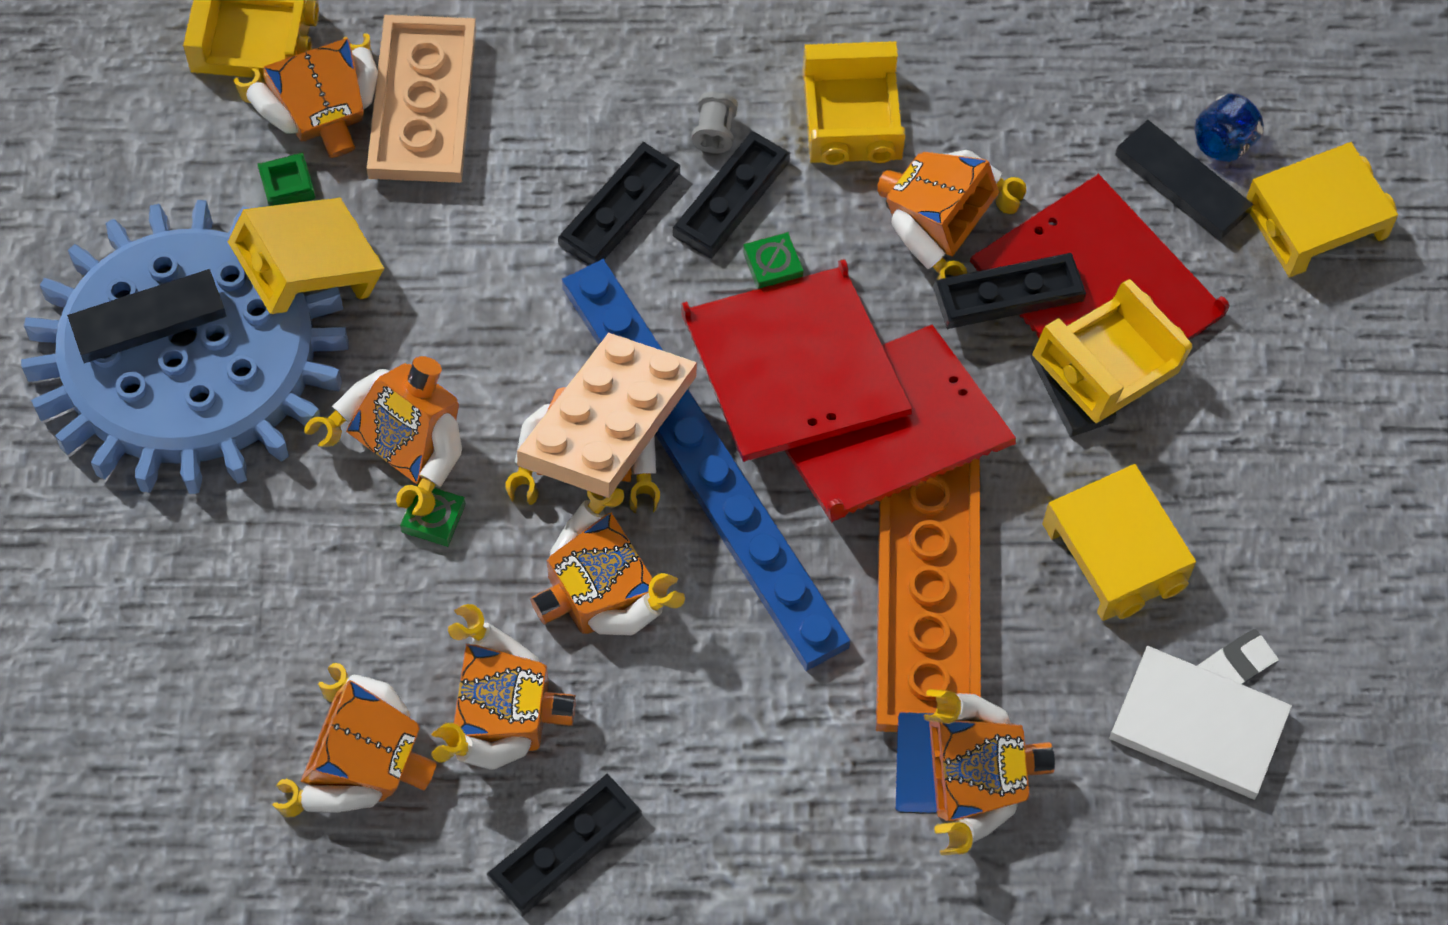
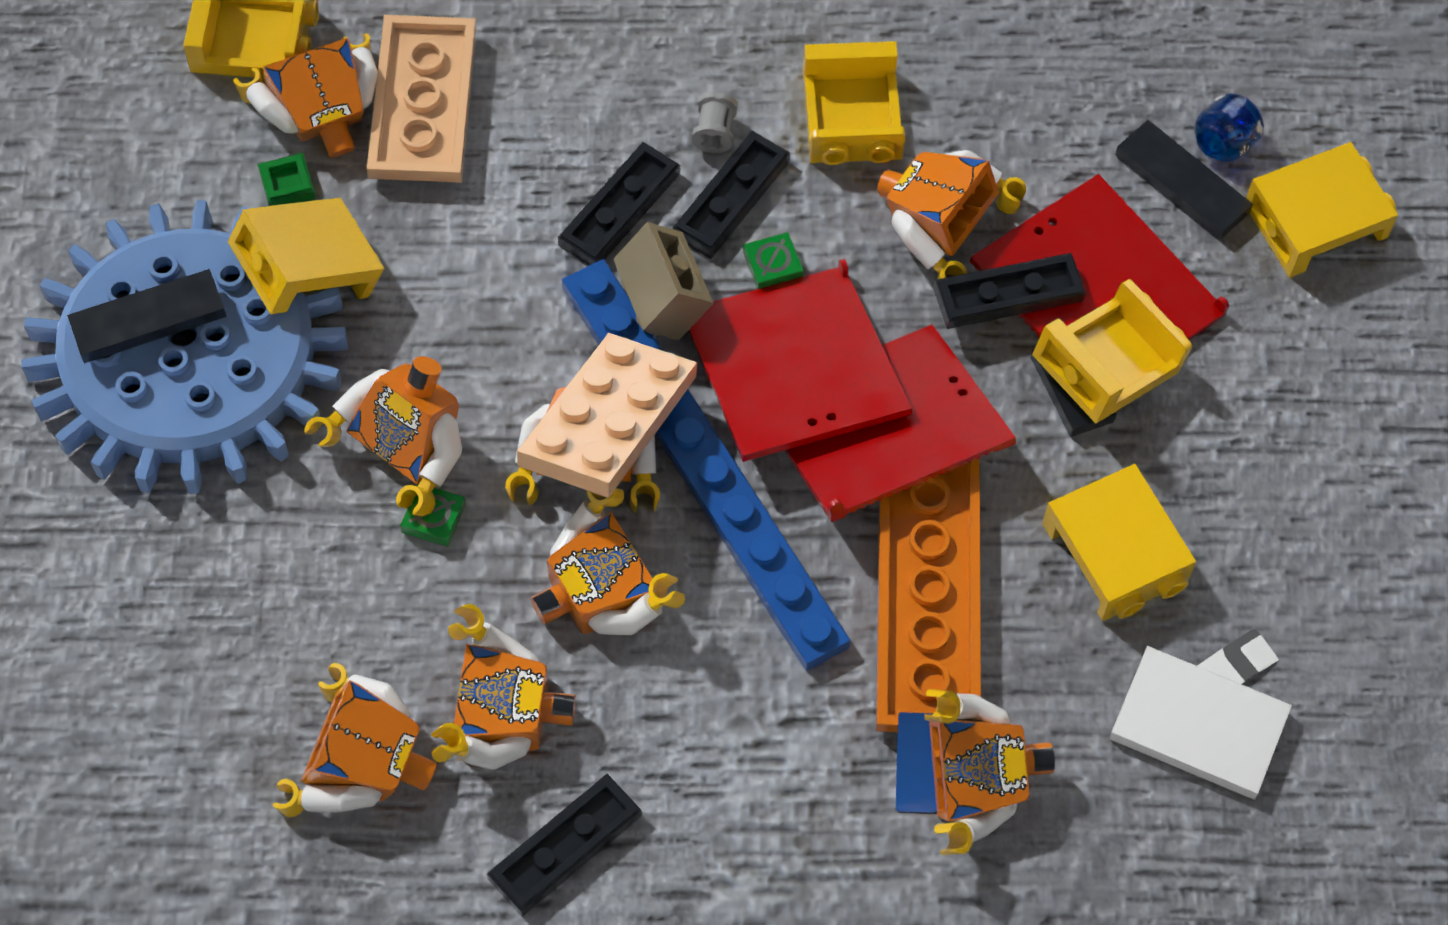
none -> dark tan brick [613,222,714,340]

